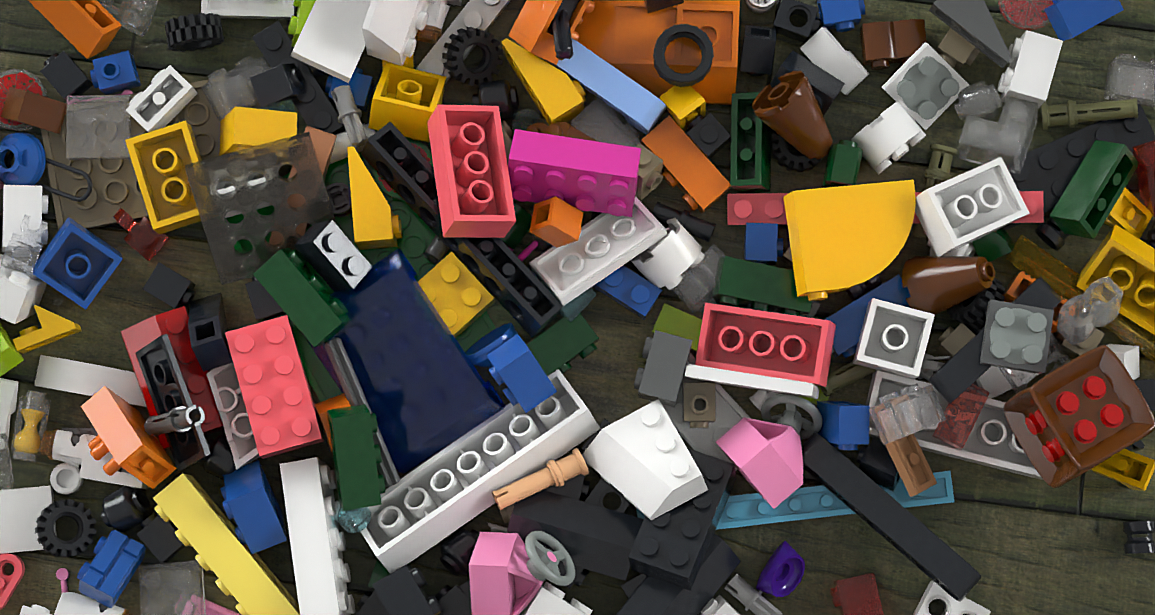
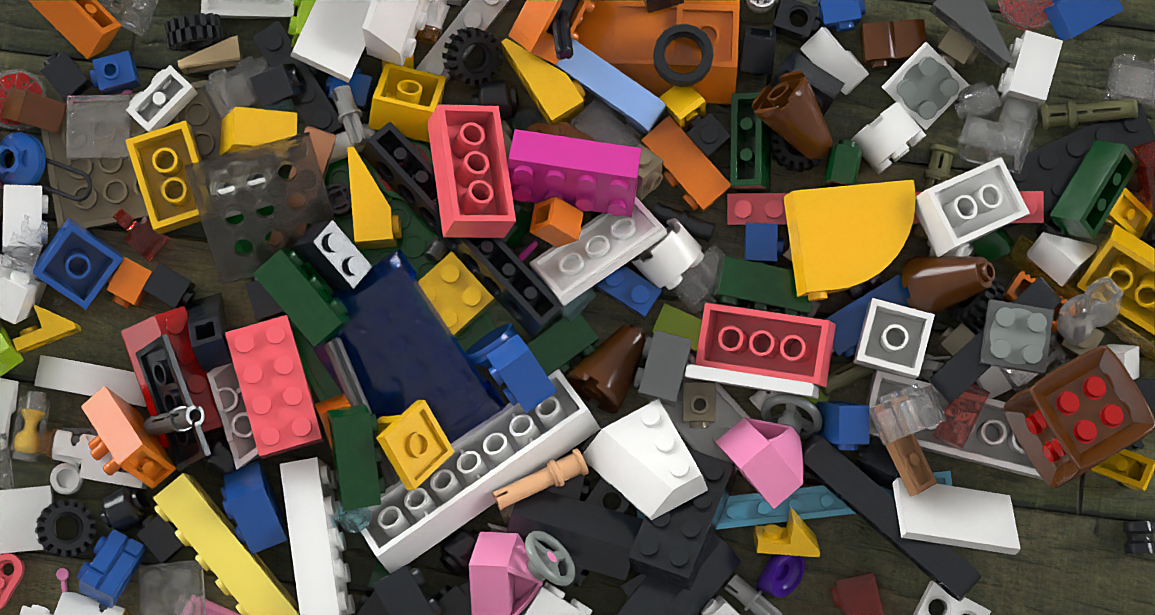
none -> orange brick [106,257,153,309]
none -> tan slope [178,35,244,74]
none -> yellow bracket [376,400,455,490]
none -> reddish brown cone [567,324,646,414]
none -> yellow slope [753,507,820,557]
none -> white tile [892,477,1021,555]
none -> white slope [1027,232,1097,287]

